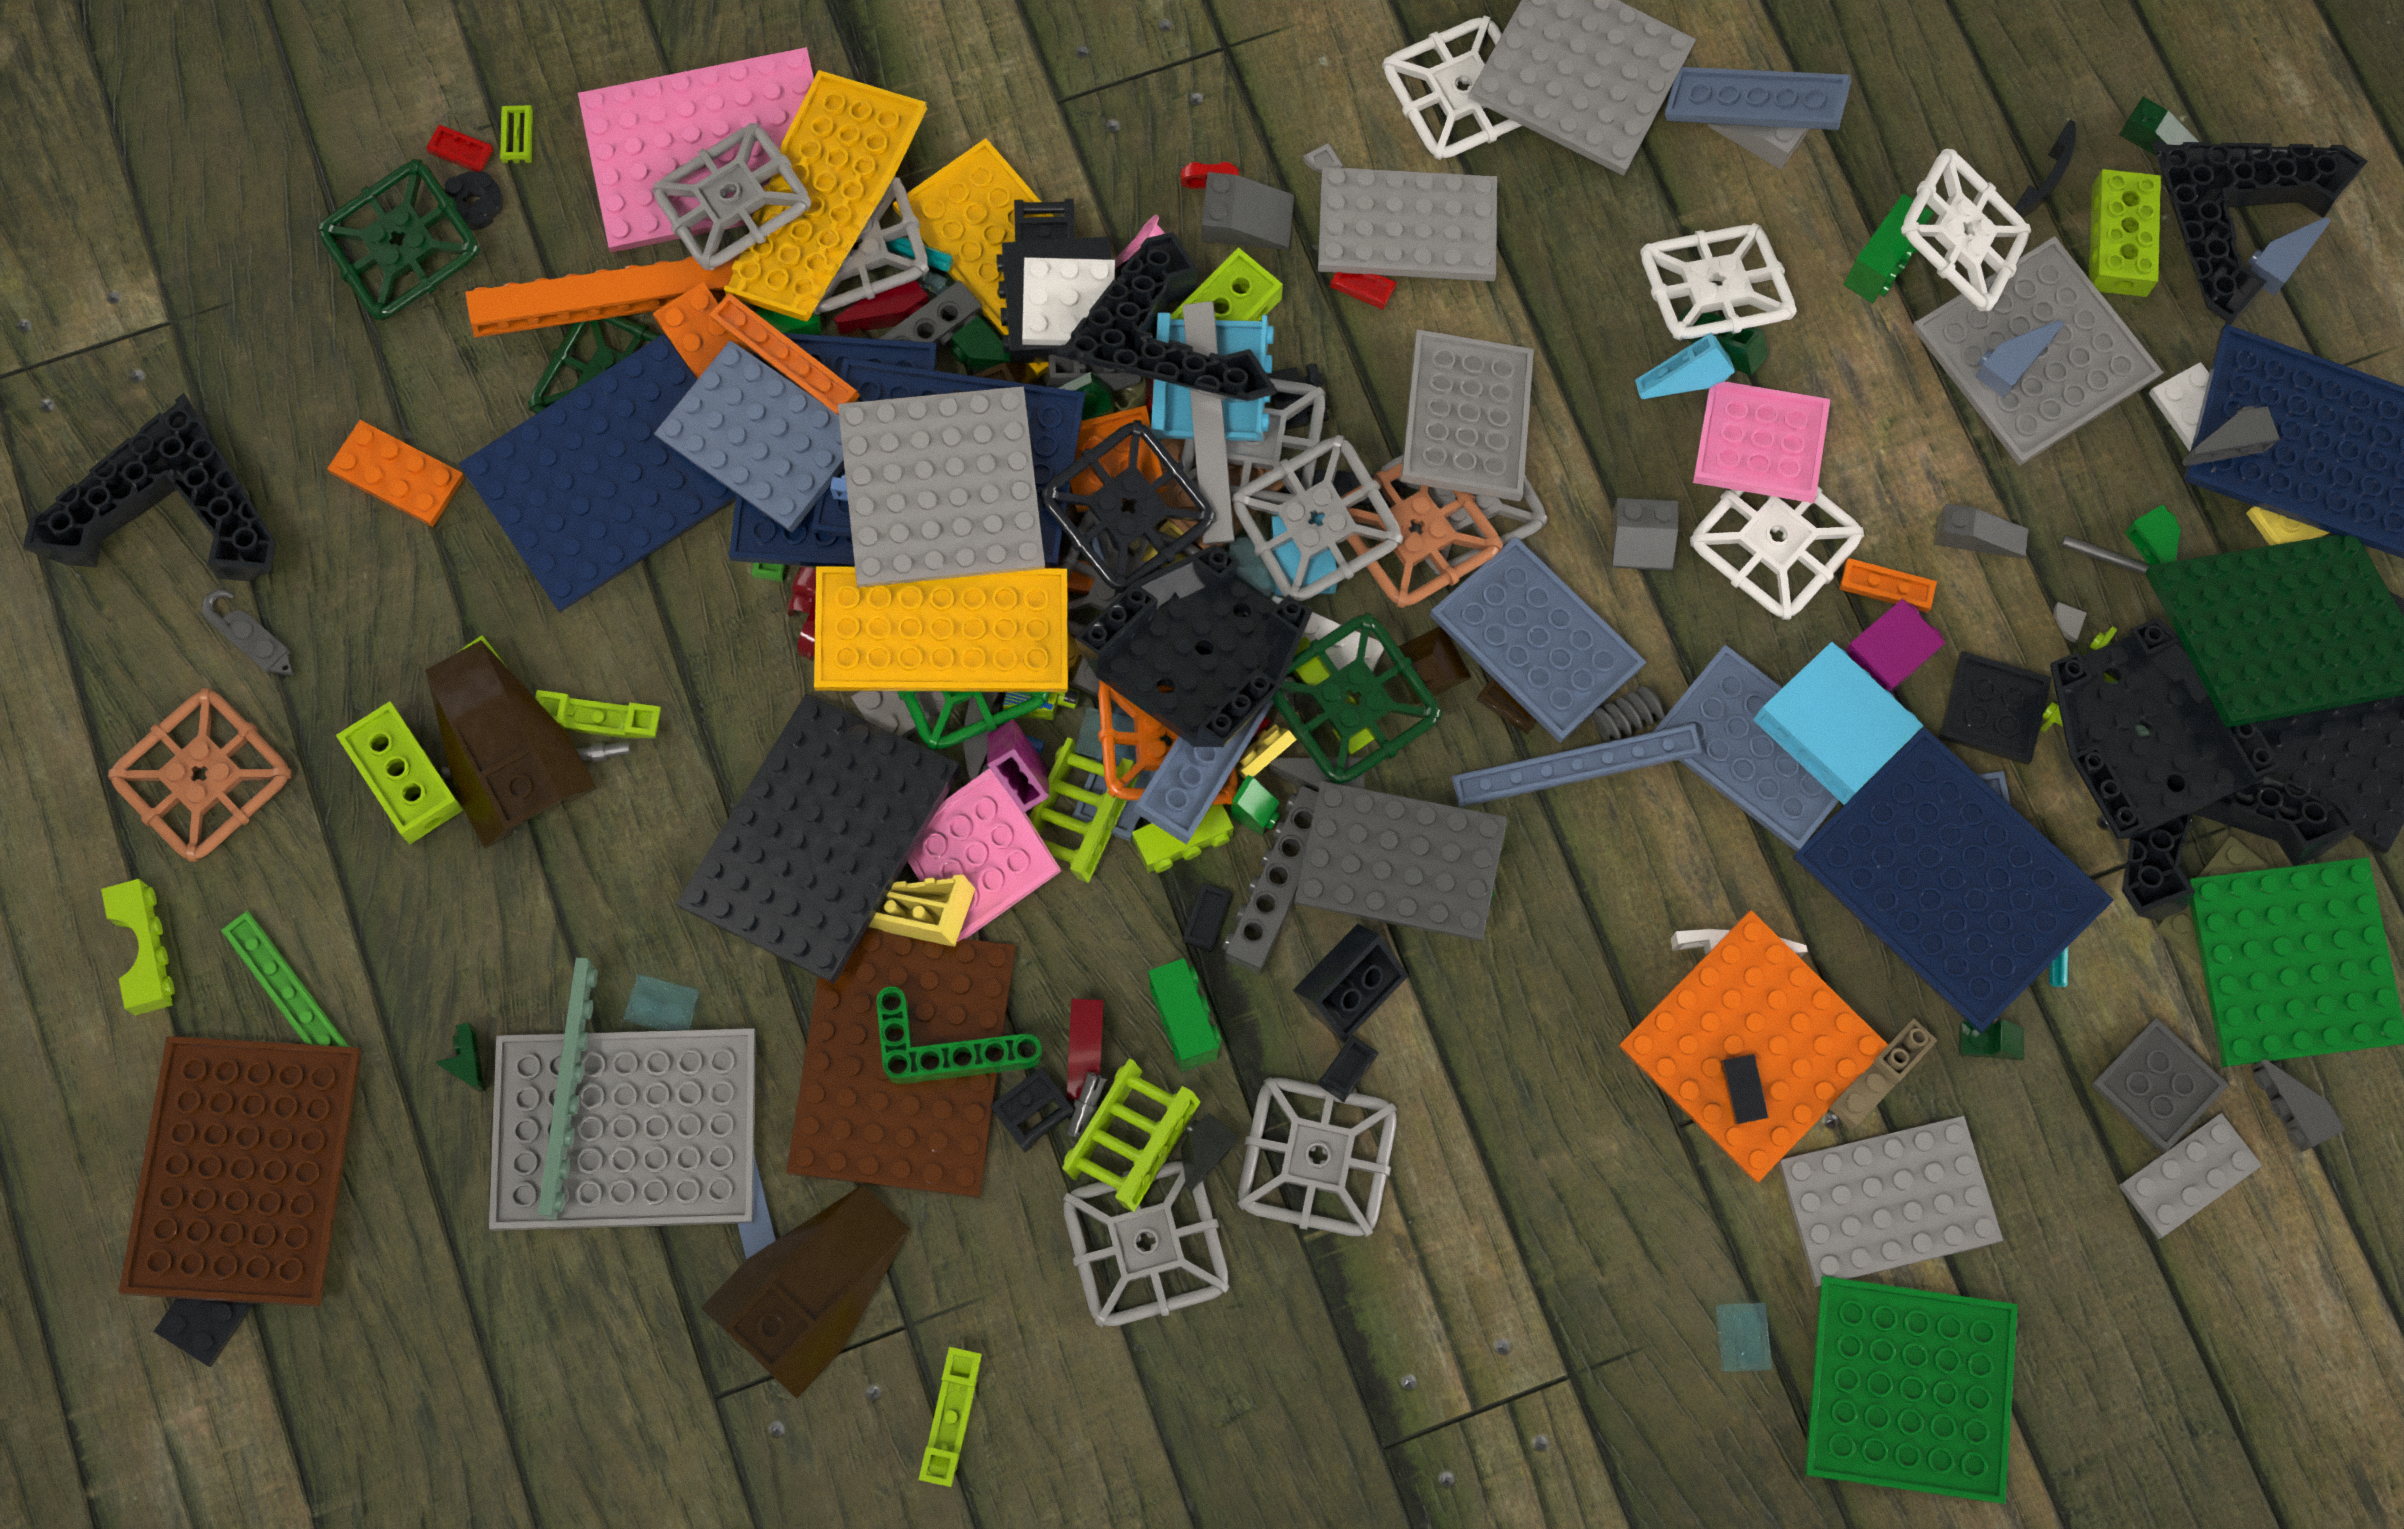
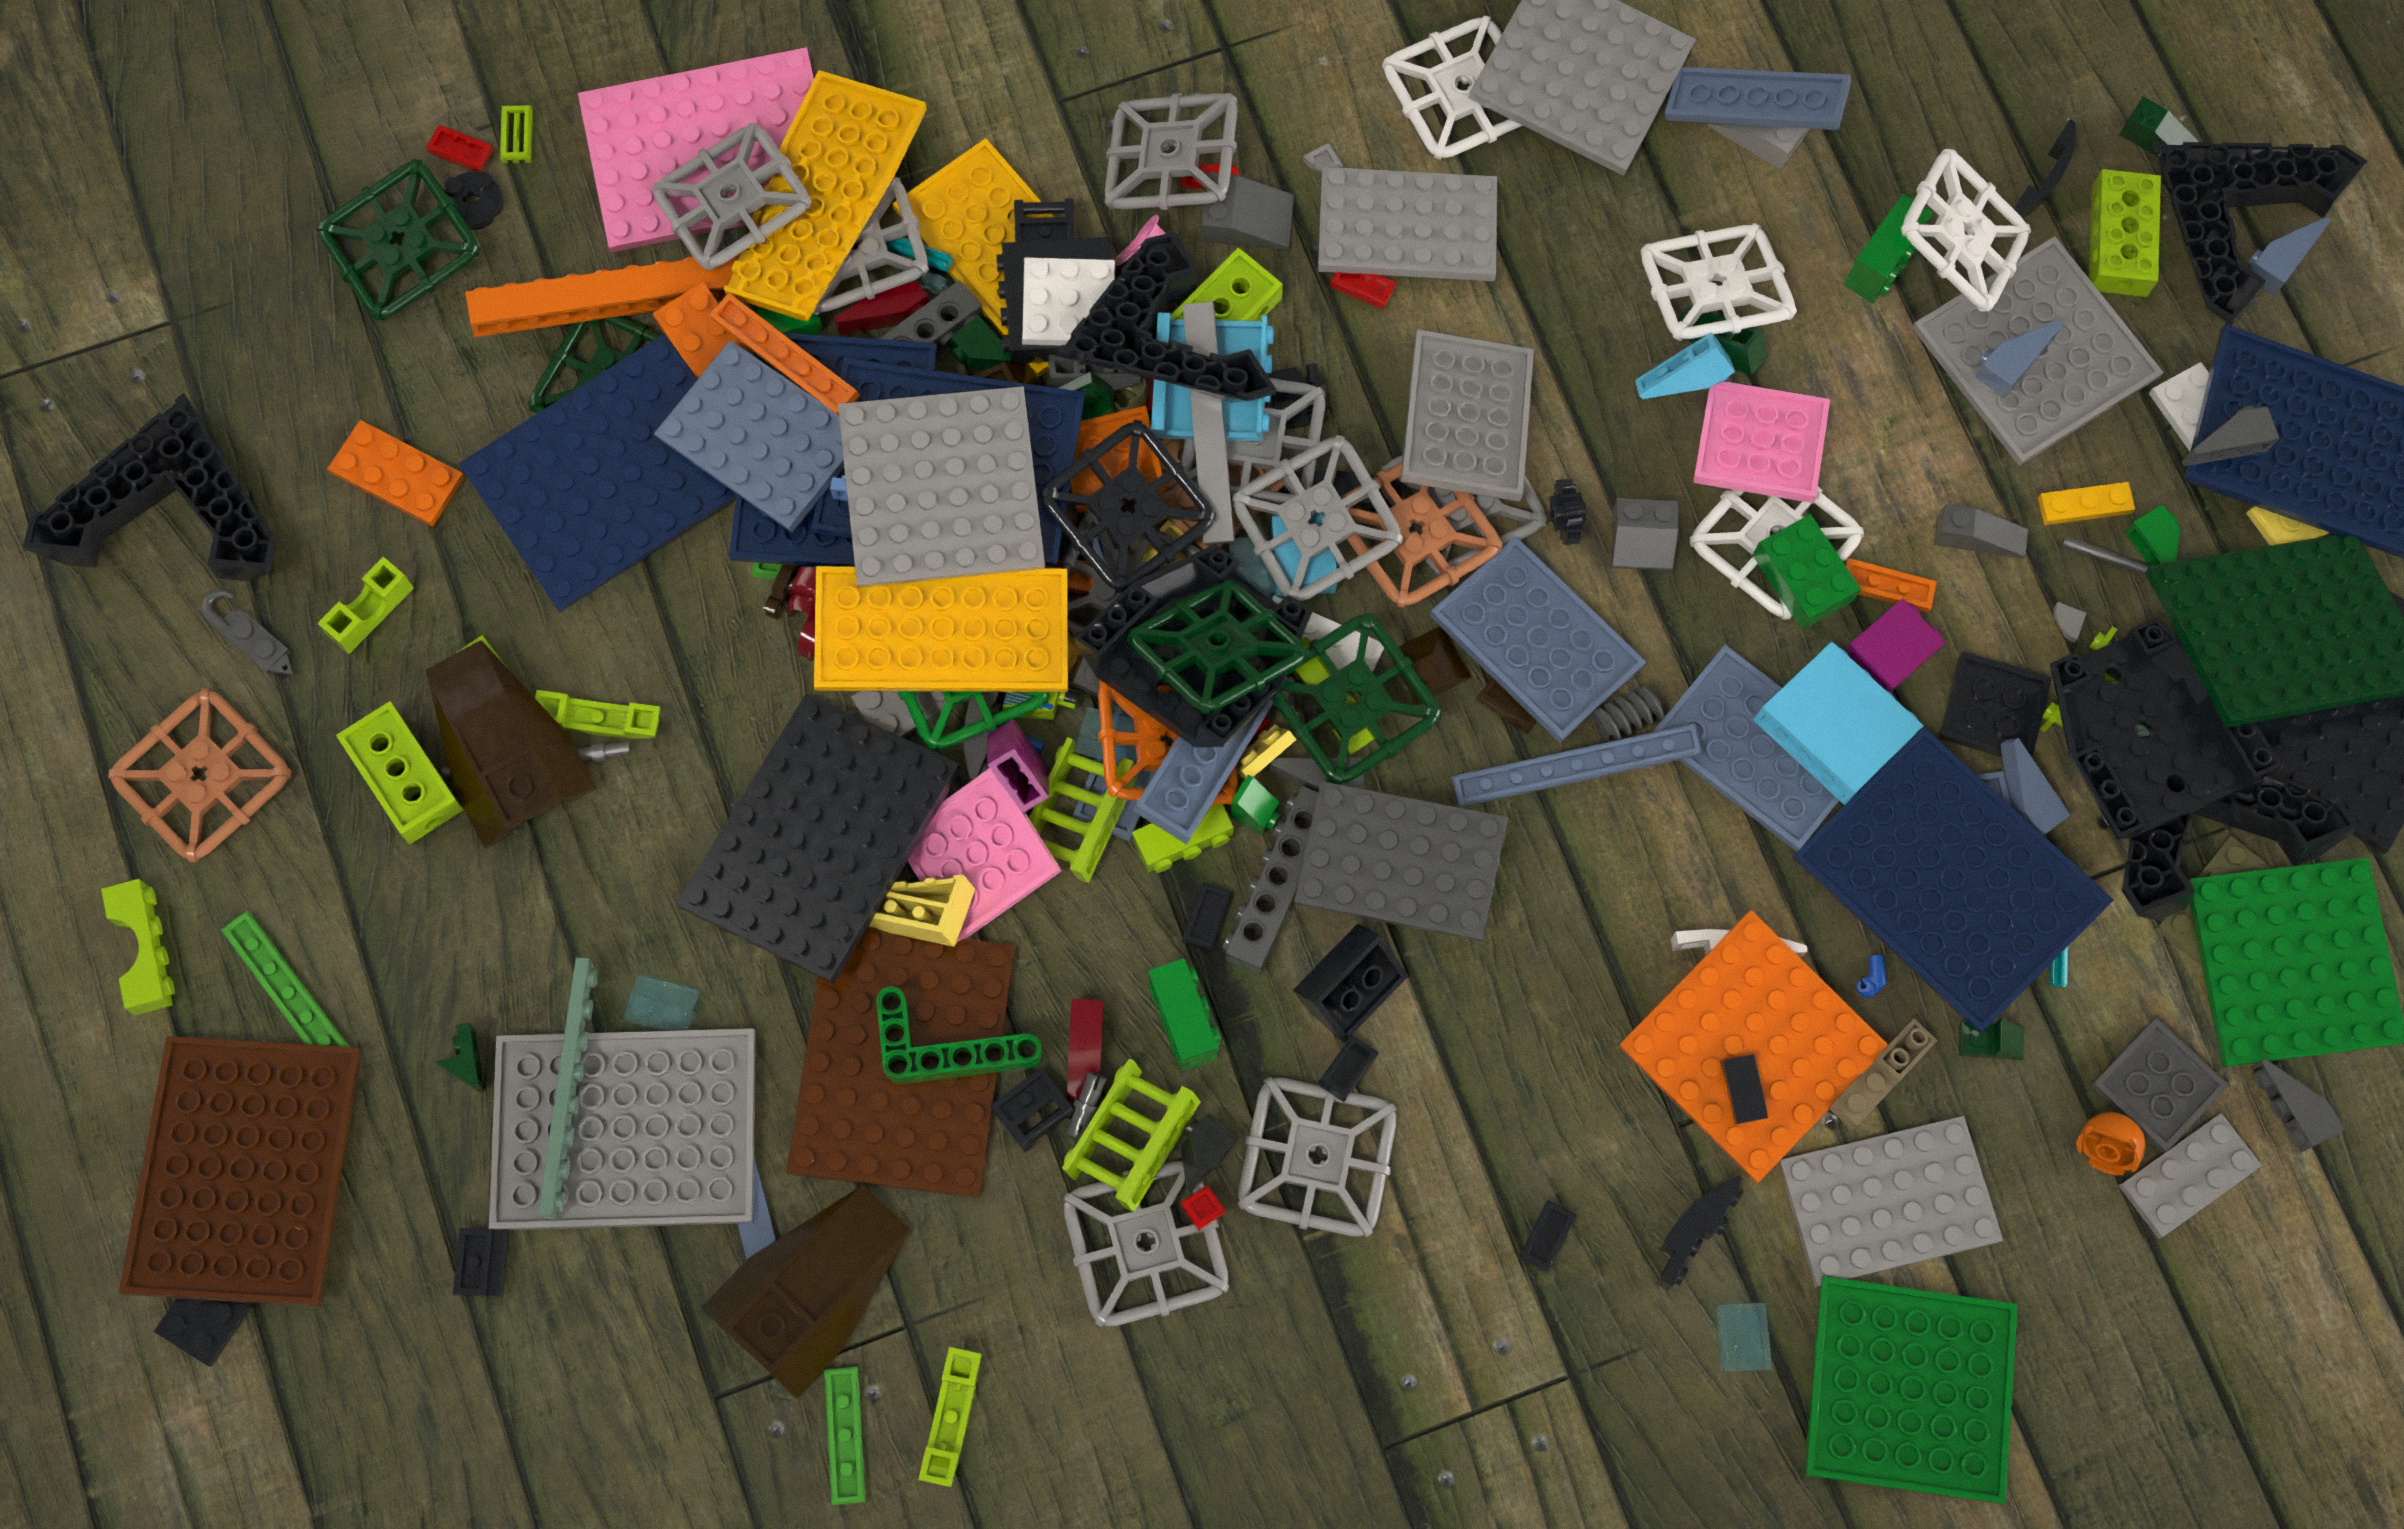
none -> lime arch [317,557,414,654]
none -> black plate [453,1228,510,1297]
none -> dark brown plate [763,565,797,620]
none -> bright green tile [824,1367,866,1506]
none -> light grey plate [1104,93,1238,210]
none -> dark green plate [1127,579,1309,714]
none -> red tile [1180,1185,1226,1232]
none -> black plate [1518,1200,1577,1273]
none -> black gear [1549,478,1587,546]
none -> black slope [1656,1176,1743,1291]
none -> green brick [1752,514,1861,630]
none -> blue arm [1856,955,1887,998]
none -> sand blue slope [2000,738,2070,835]
none -> yellow plate [2038,482,2135,525]
none -> orange cylinder [2076,1112,2146,1176]

